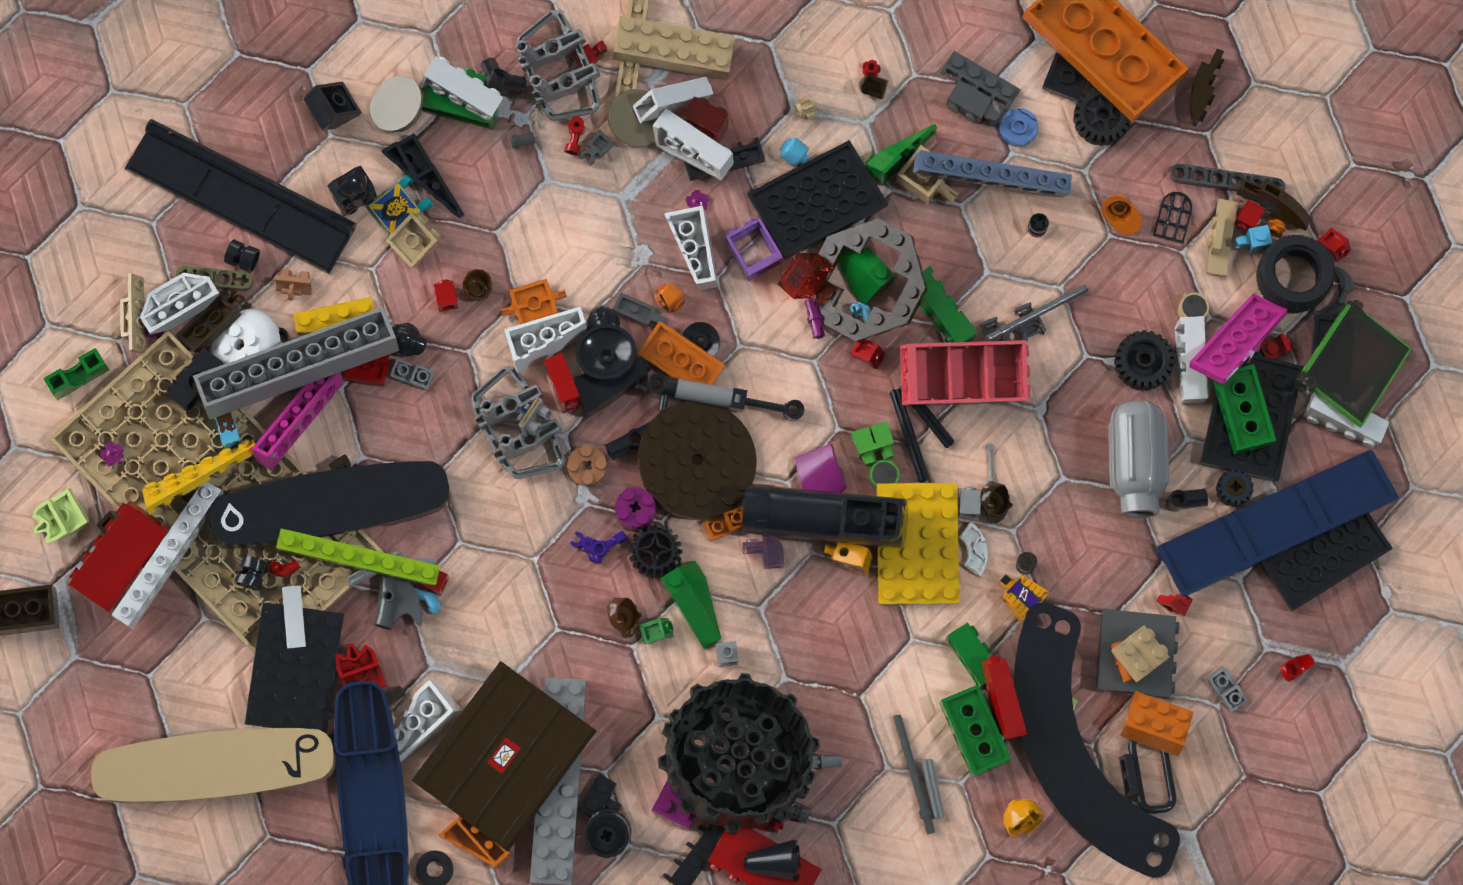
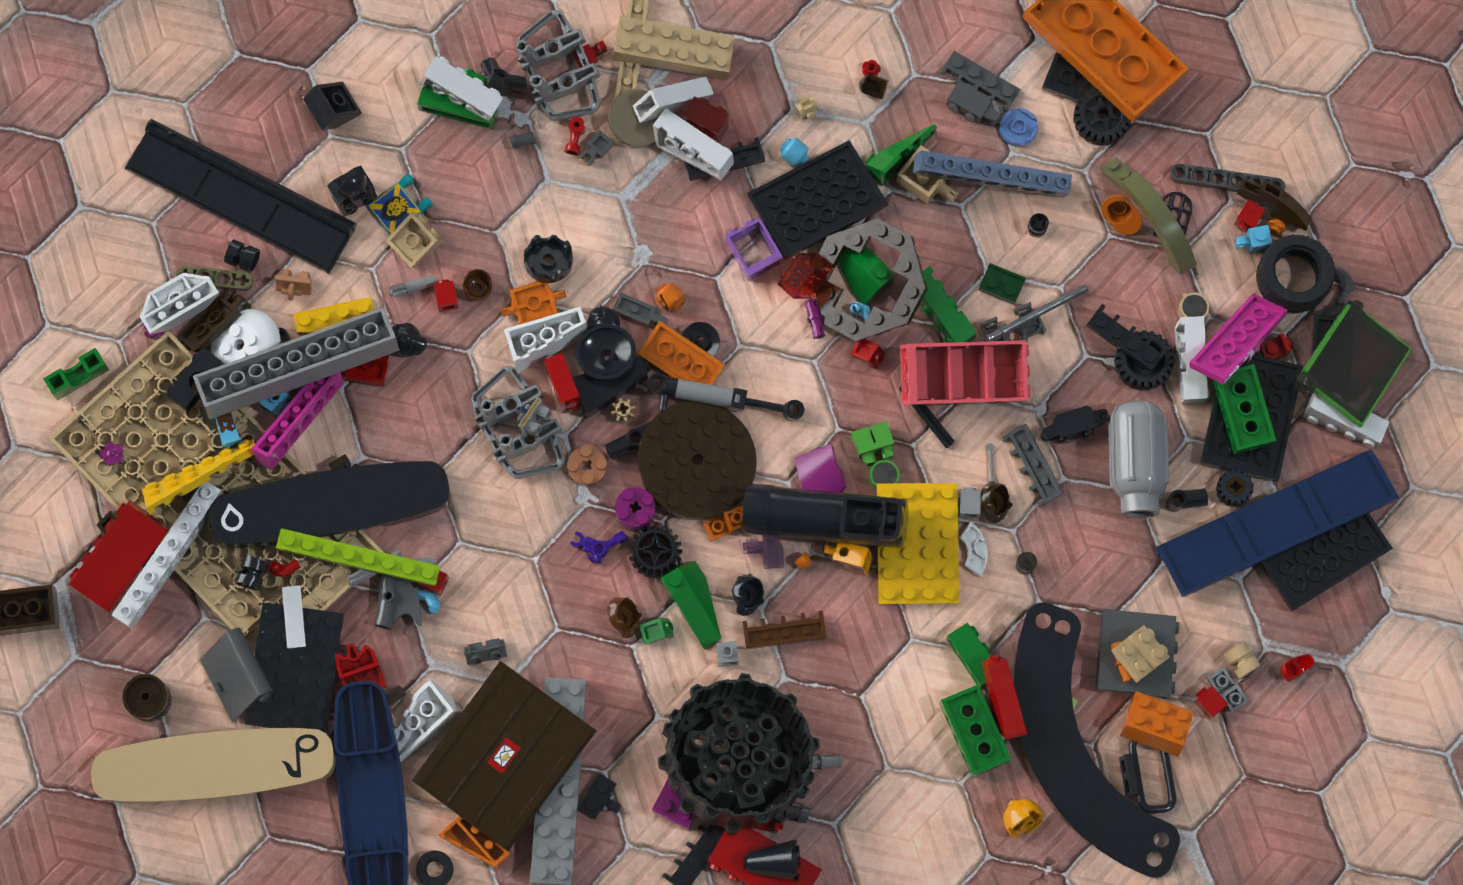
yellowish green plate [32,489,90,544] -> none
tan bracket [120,273,145,354] -> none
tile [370,76,424,132] -> none
black wedge [381,133,465,218] -> none
light grey slope [389,358,435,390] -> none
black wheel [584,807,632,858] -> none
white wedge [664,206,719,290] -> none
magenta plant [685,189,709,210] -> none
black axle [890,388,929,483] -> none
dark grey bar [893,715,935,835] -> none
light grey axle [922,759,945,819] -> none
torso [998,574,1049,624] -> none
red bracket [1157,594,1193,616] -> none
dark brown slope [1190,48,1225,127] -> none
tan bracket [1206,199,1238,277] -> none
red bracket [1318,228,1351,262] -> none
none -> dark brown wheel [122,674,172,722]
none -> dark grey door [200,628,273,723]
none -> medium azure brick [259,391,292,418]
none -> light grey piece [388,275,436,298]
none -> dark grey hinge [464,638,507,665]
none -> black plate [524,235,573,283]
none -> tan gear [611,398,636,424]
none -> black hair [732,573,765,616]
none -> reddish brown hinge [742,611,827,650]
none -> orange hinge [793,552,811,569]
none -> dark green plate [978,263,1026,305]
none -> dark grey hinge [1002,424,1064,507]
none -> black hinge [1040,405,1110,444]
none -> black hinge [1086,304,1167,372]
none -> olive arch [1101,157,1197,275]
none -> red brick [1194,686,1228,720]
none -> tan wheel [1223,642,1261,679]

